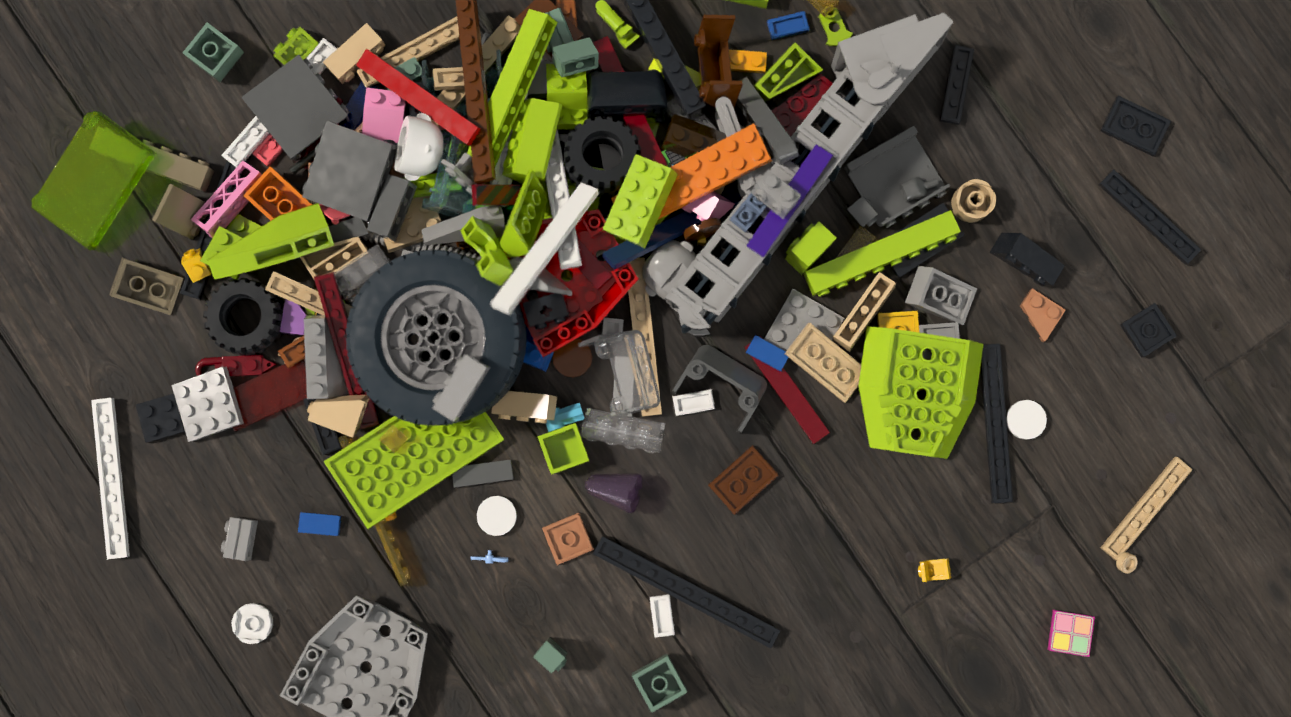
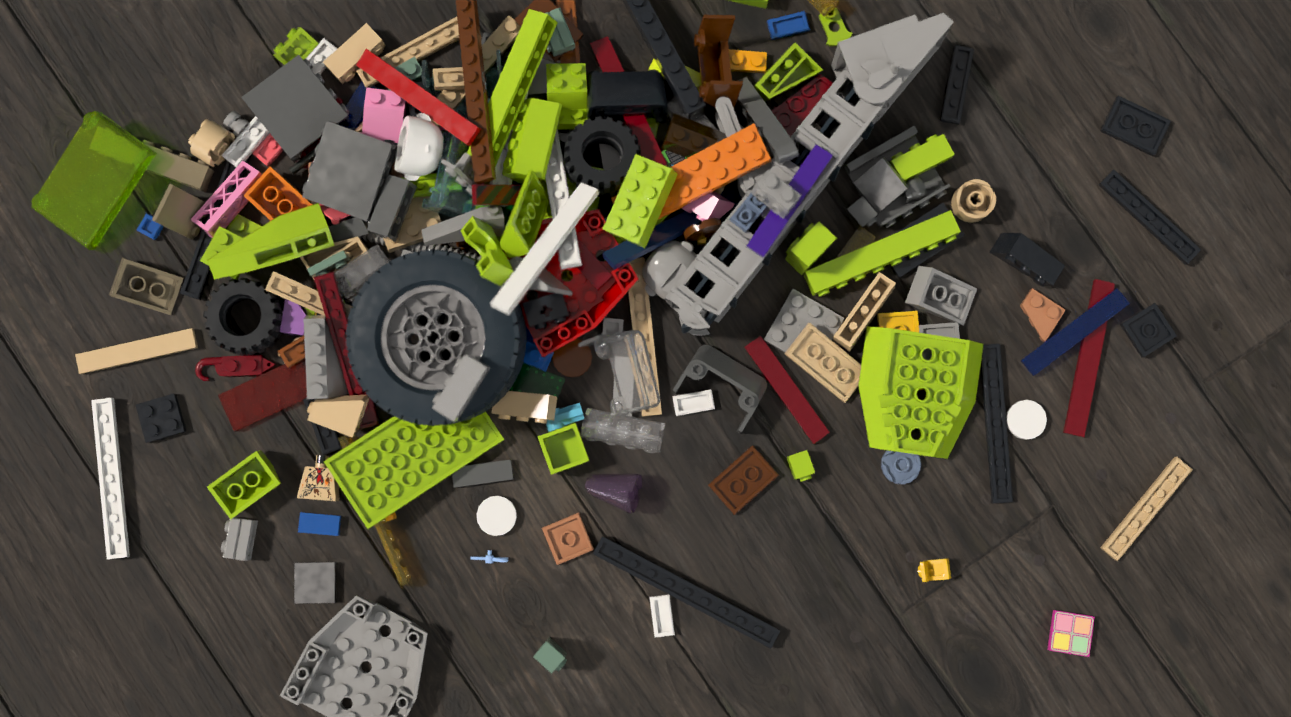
plate [172,367,244,442] -> none
yellow bracket [181,248,212,283] -> none
sand green brick [183,23,244,82] -> none
white tile [232,603,273,644] -> none
clear yellow tile [379,425,408,454] -> none
sand green brick [552,38,599,77] -> none
lime piece [596,0,640,49] -> none
sand green brick [632,654,687,712] -> none
blue tile [745,335,788,372] -> none
tan tile [1116,552,1137,574] -> none
none -> tan tile [75,328,198,374]
none -> blue tile [137,213,164,240]
none -> tan brick [188,119,235,167]
none -> lime slope [207,450,281,520]
none -> light grey wheel [223,111,250,137]
none -> flat silver tile [294,562,336,604]
none -> tan torso [297,455,340,501]
none -> sand green plate [307,250,351,278]
none -> dark green sticker [509,363,565,403]
none -> lime brick [786,450,815,482]
none -> flat silver tile [853,157,909,213]
none -> sand blue tile [881,450,921,484]
none -> lime brick [890,134,955,182]
none -> clear blue tile [1021,288,1130,376]
none -> dark red tile [1063,279,1115,437]

